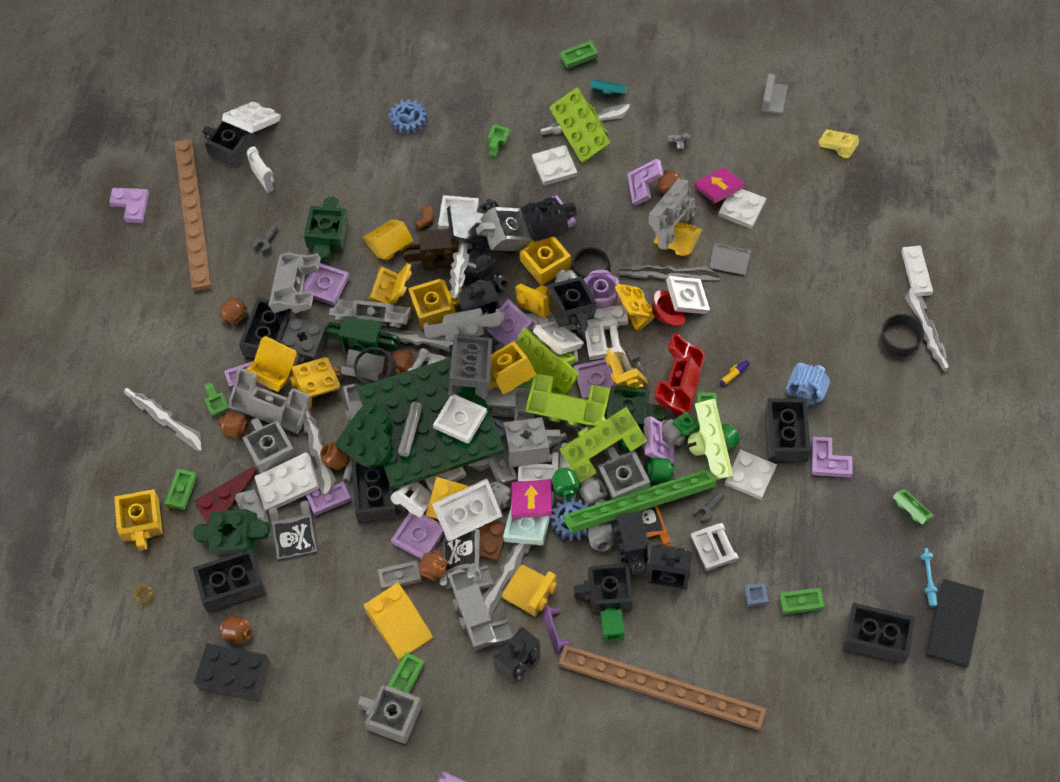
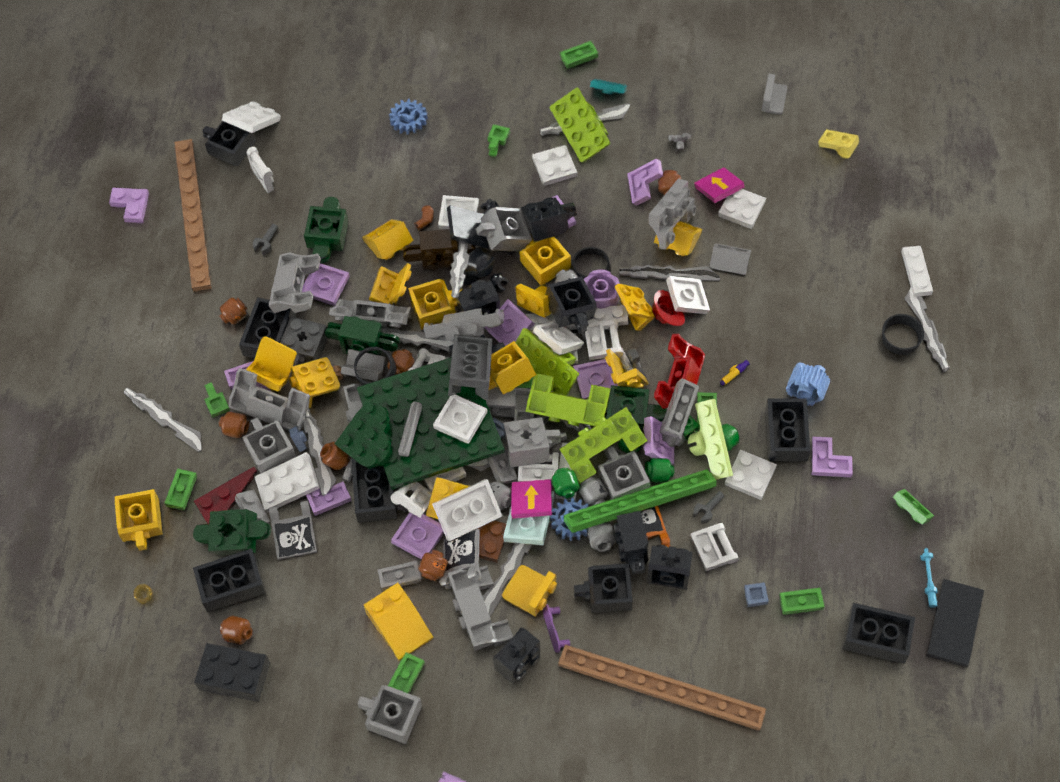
green brick [600,608,624,642] -> none
none -> sand blue plate [289,426,308,452]
none -> light grey slope [659,378,699,439]

